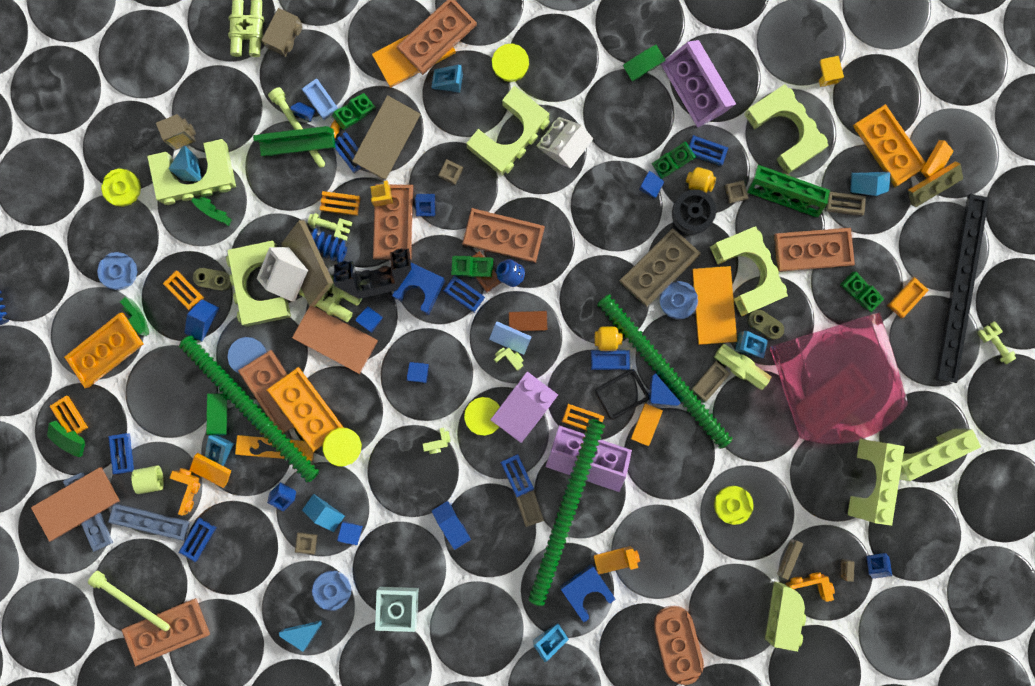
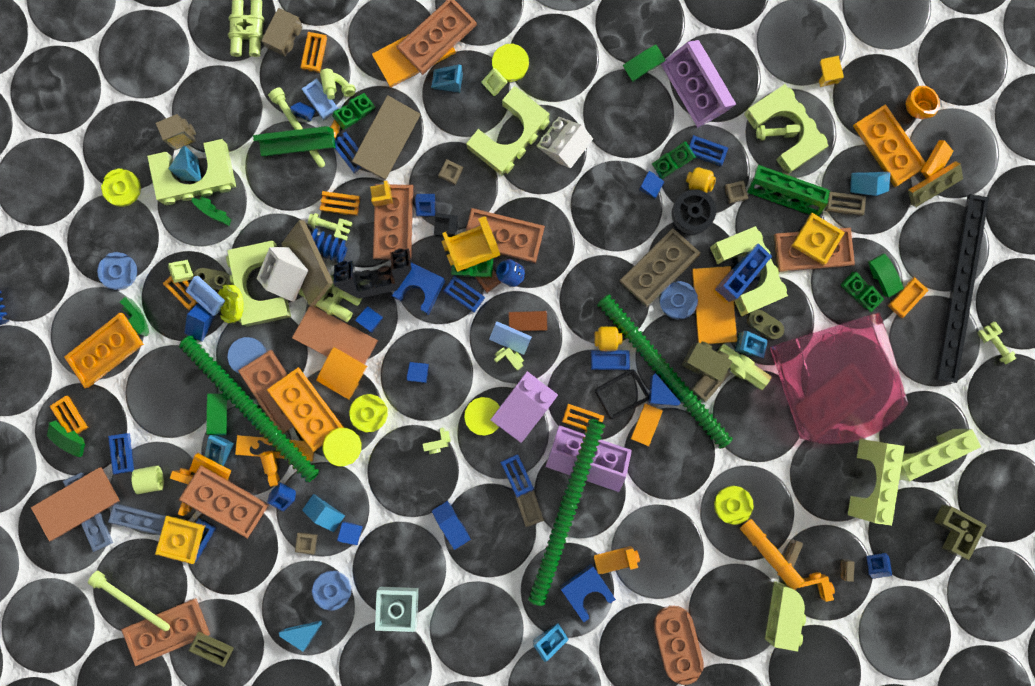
none -> yellow tile [155,516,205,564]
none -> yellowish green tile [168,260,193,283]
none -> nougat tile [179,465,269,539]
none -> light blue tile [186,276,225,316]
none -> olive tile [188,631,234,667]
none -> neon yellow tile [218,285,243,323]
none -> light orange bar [260,451,280,487]
none -> light orange tile [300,32,327,73]
none -> light orange slope [316,347,368,400]
none -> yellowish green plant [320,69,356,100]
none -> neon yellow tile [349,394,388,432]
none -> black panel [434,213,459,237]
none -> yellow panel [441,216,500,272]
none -> yellowish green tile [481,68,508,96]
none -> olive brick [681,341,733,383]
none -> blue slope [715,243,772,302]
none -> light orange piece [740,519,805,590]
none -> yellowish green hinge [756,125,800,140]
none -> yellow tile [791,213,845,265]
none -> green slope [868,253,904,297]
none -> light orange hat [906,86,940,119]
none -> olive brick [934,505,987,560]

